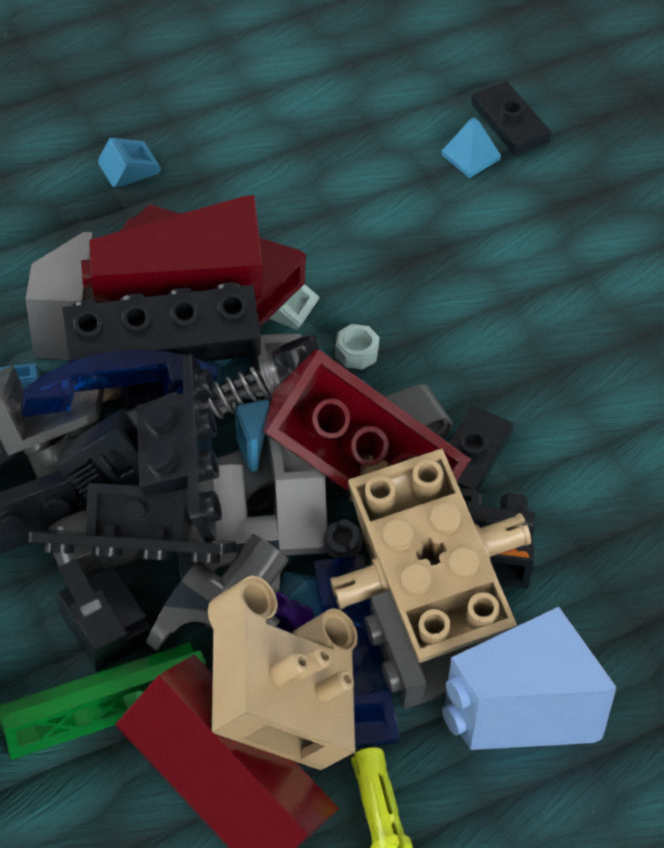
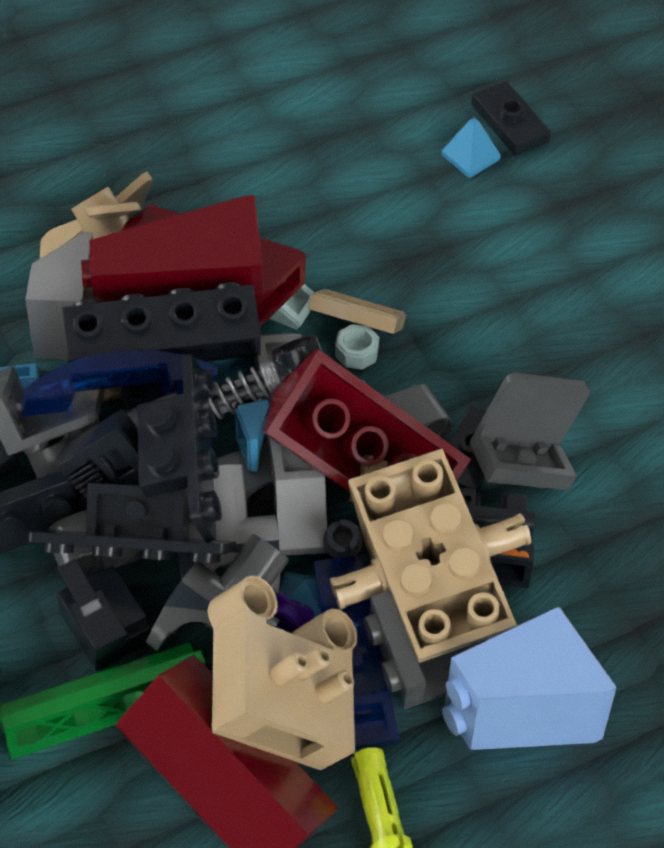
dark azure slope [98,138,161,187] -> none
none -> tan piece [40,172,153,258]
none -> tan tile [308,289,407,334]
none -> dark grey bracket [469,373,590,490]

